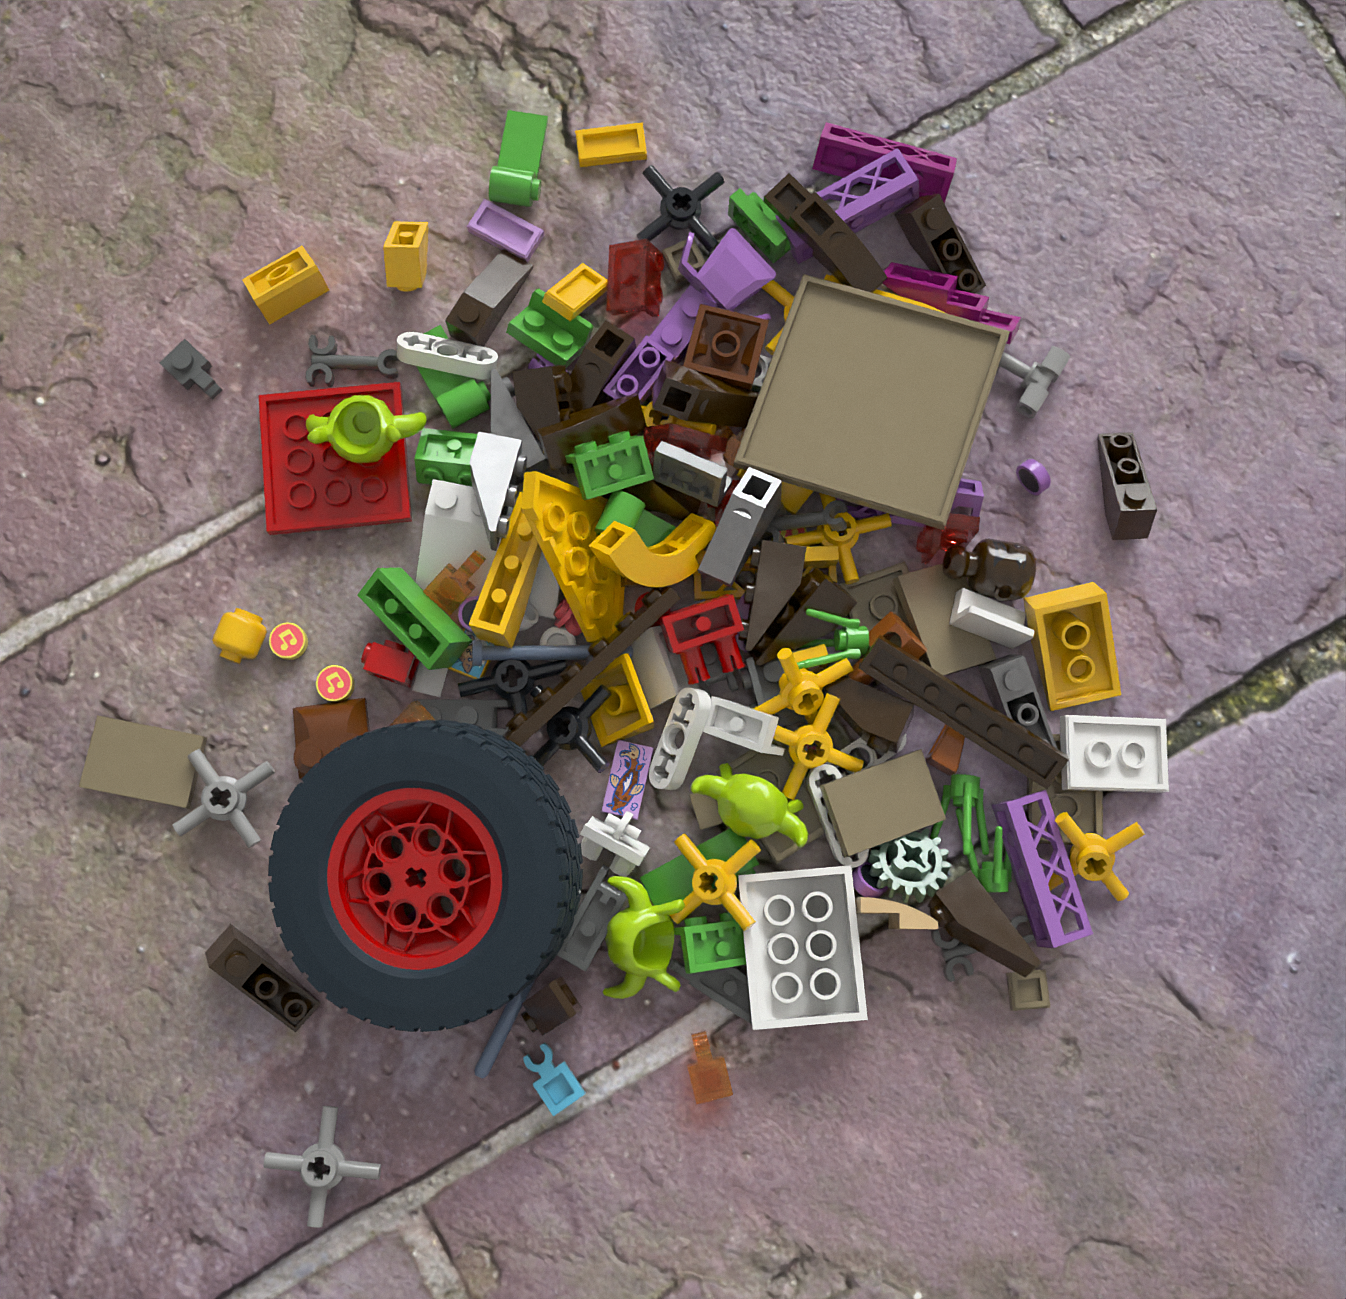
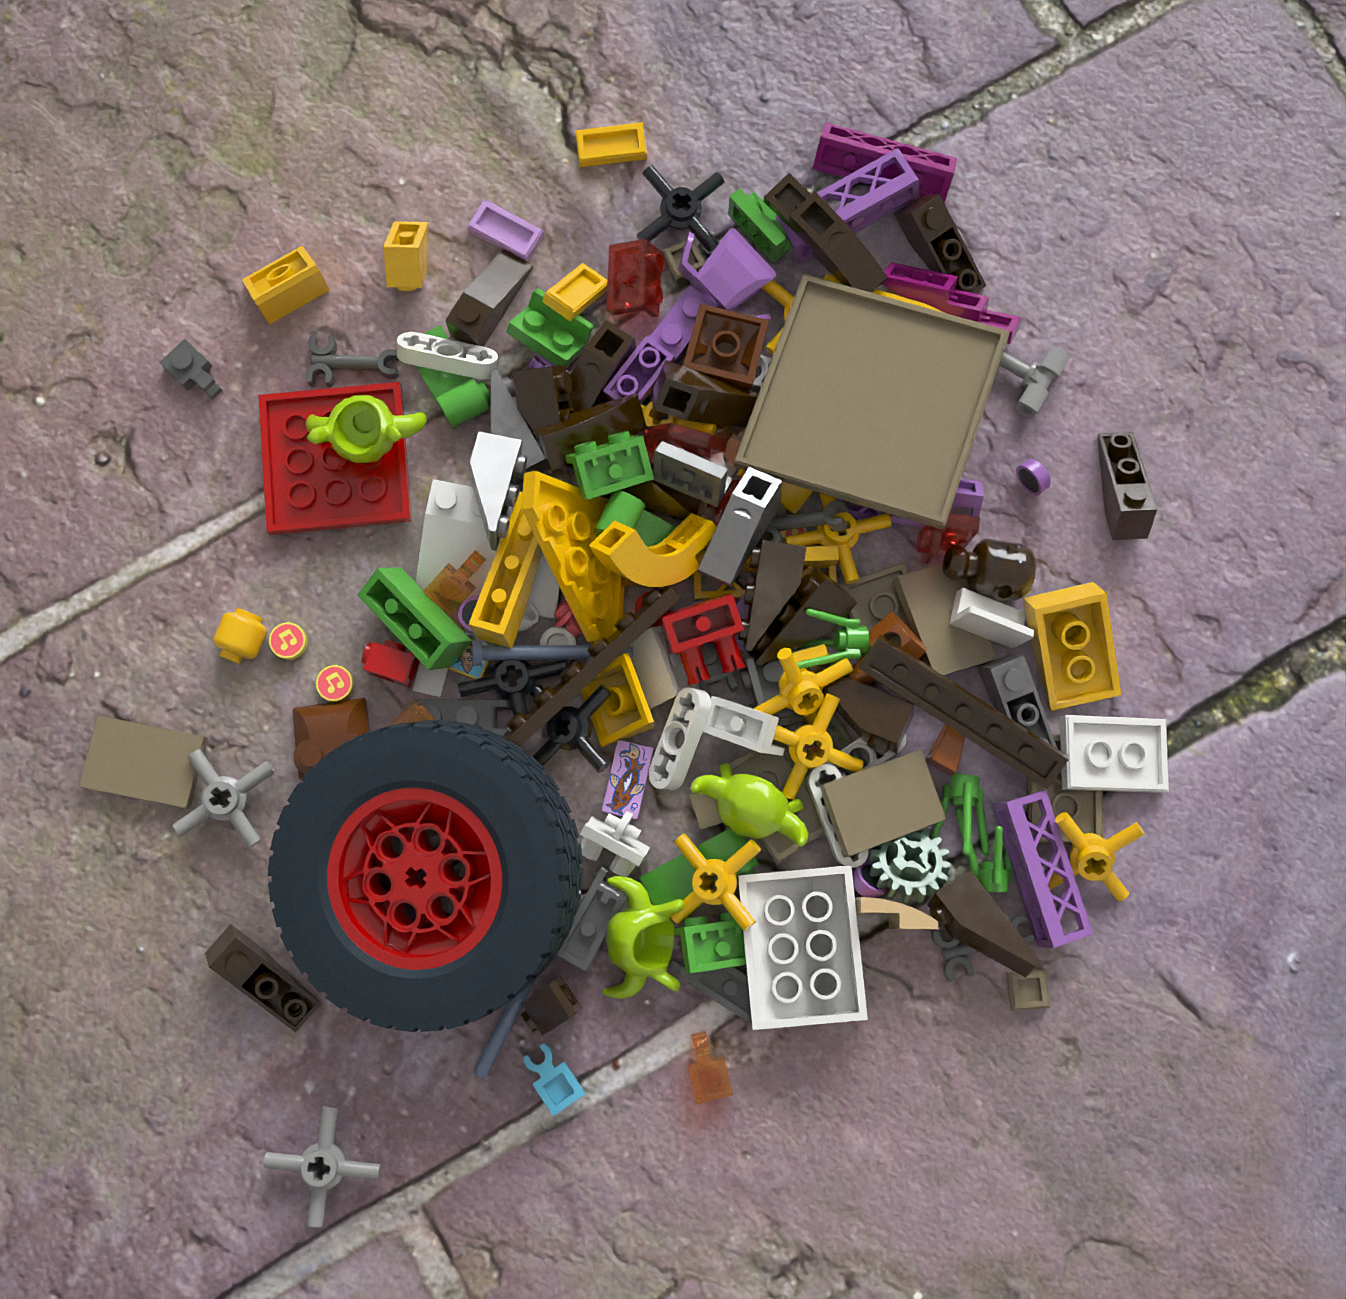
bright green bracket [414,428,478,487] -> none
bright green door [489,110,548,207] -> none

